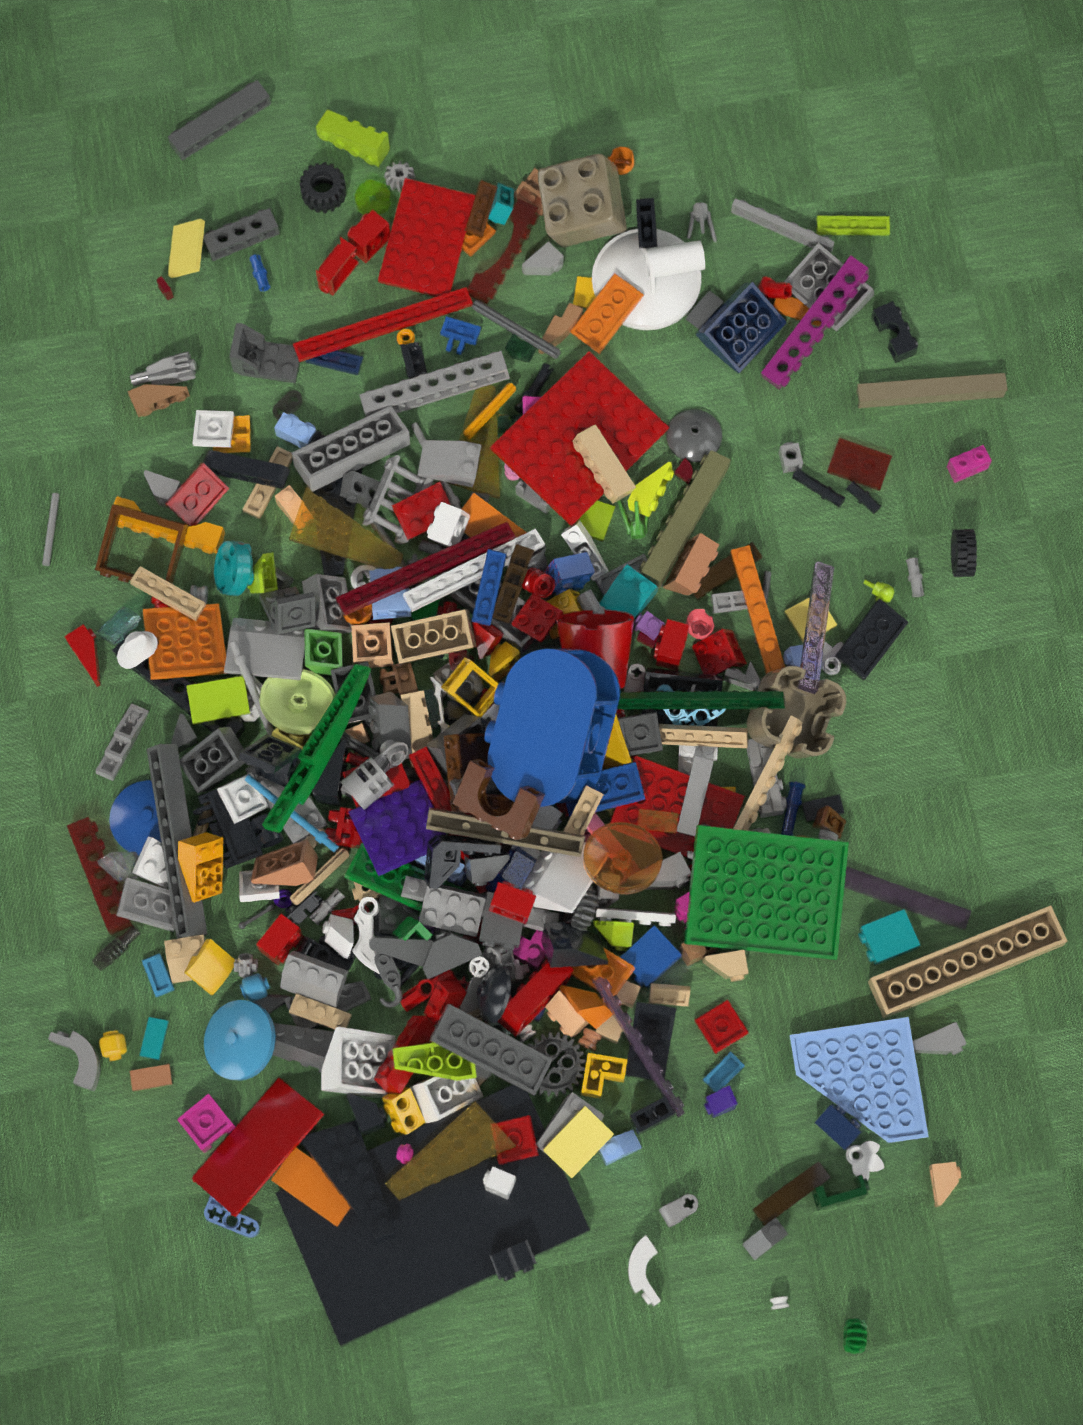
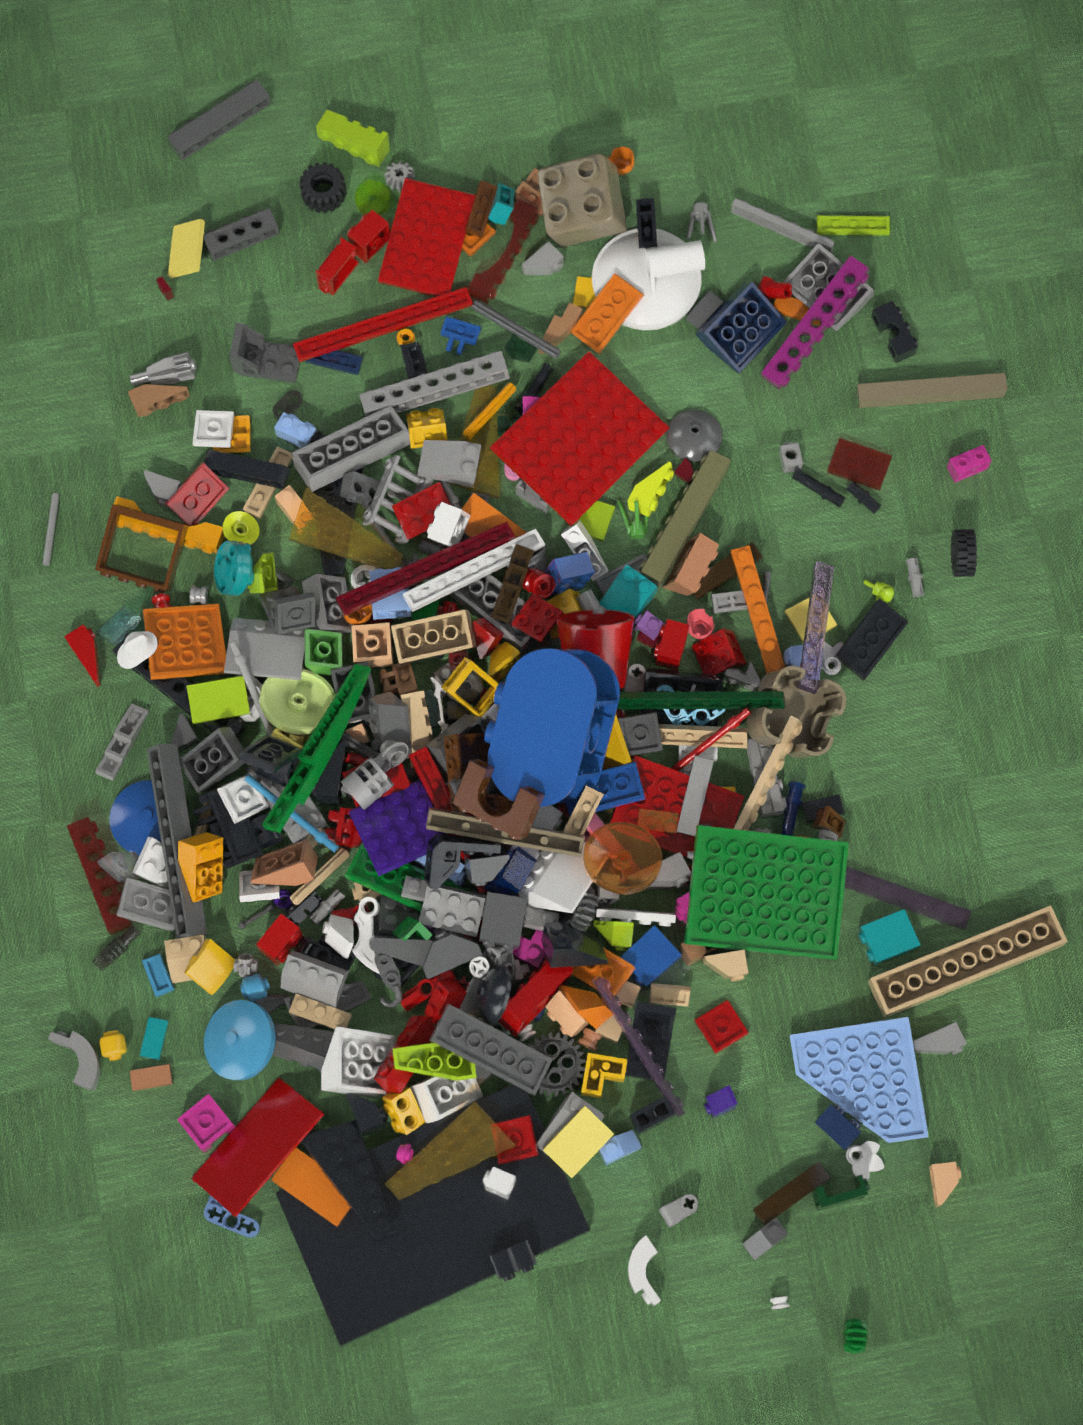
tan plate [130,566,206,621] -> none
blue pin [249,254,271,291] -> none
blue tile [471,549,506,626] -> none
red brick [488,881,536,924] -> none
tan brick [573,424,636,503] -> none
dark azure tile [703,1052,745,1092] -> none
none -> neon yellow dish [222,511,260,545]
none -> yellow bracket [406,408,448,449]
none -> red bar [671,707,752,771]

